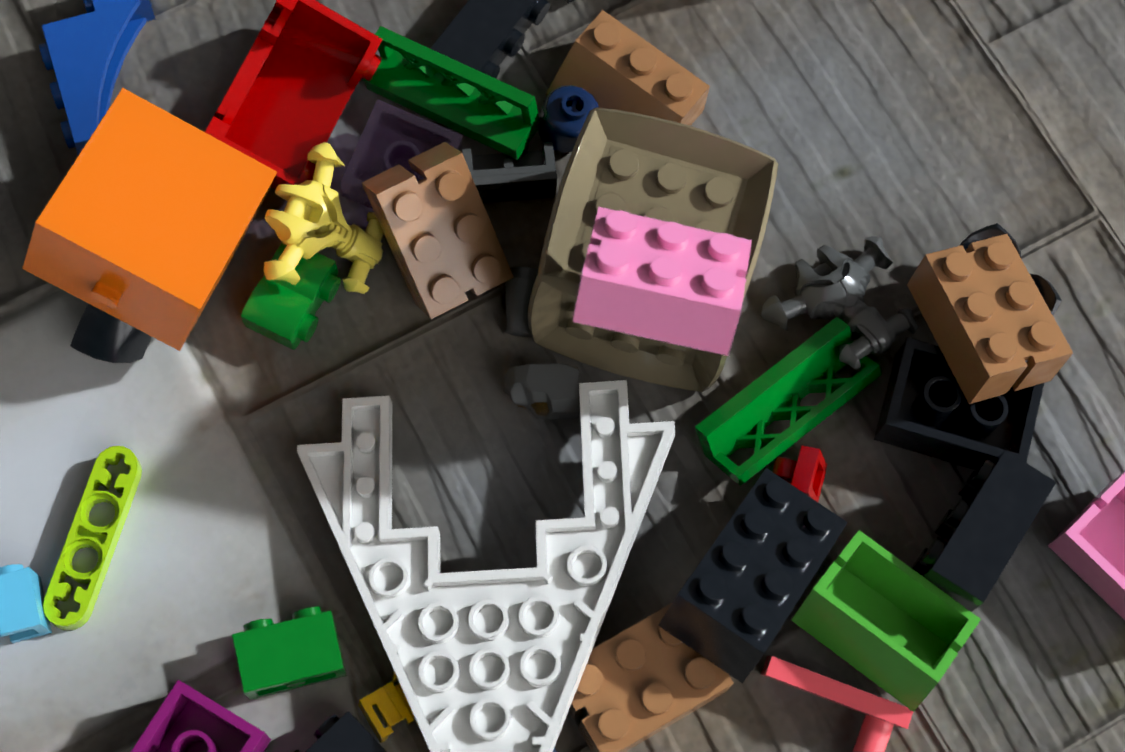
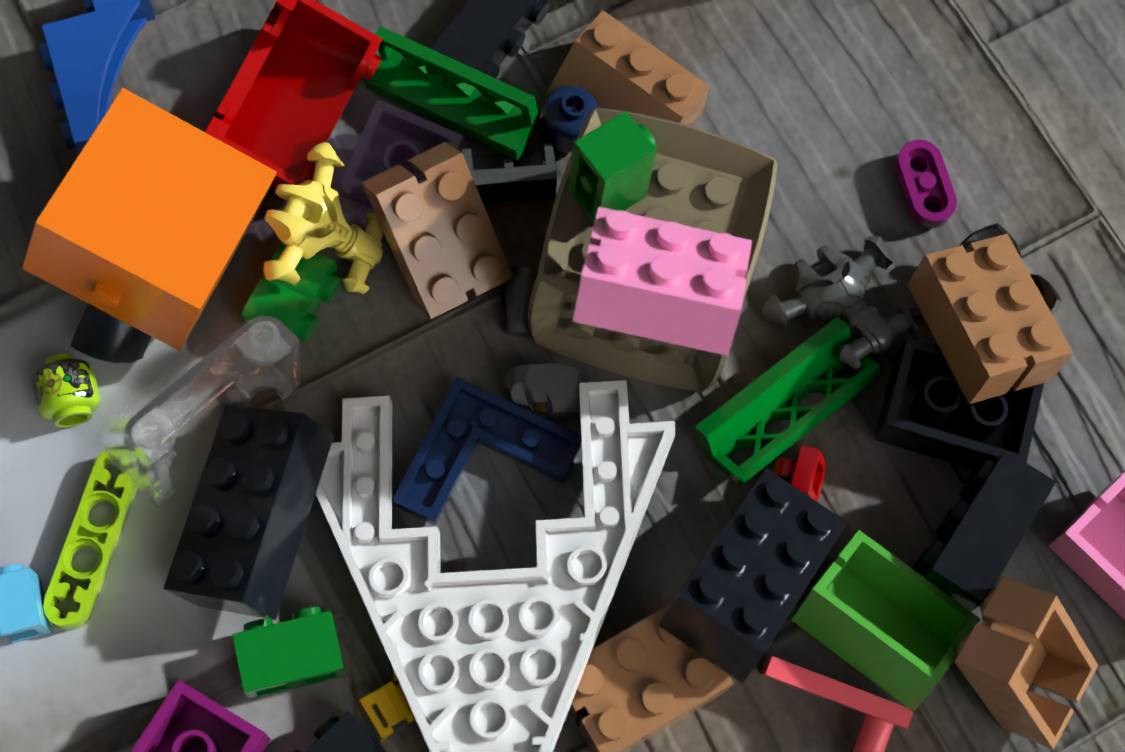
none -> lime head [32,353,101,428]
none -> clear windscreen [100,316,301,507]
none -> black brick [163,405,334,620]
none -> dark blue plate [392,377,582,525]
none -> green brick [568,111,657,223]
none -> magenta plate [895,140,957,228]
none -> medium nougat piece [955,576,1098,750]

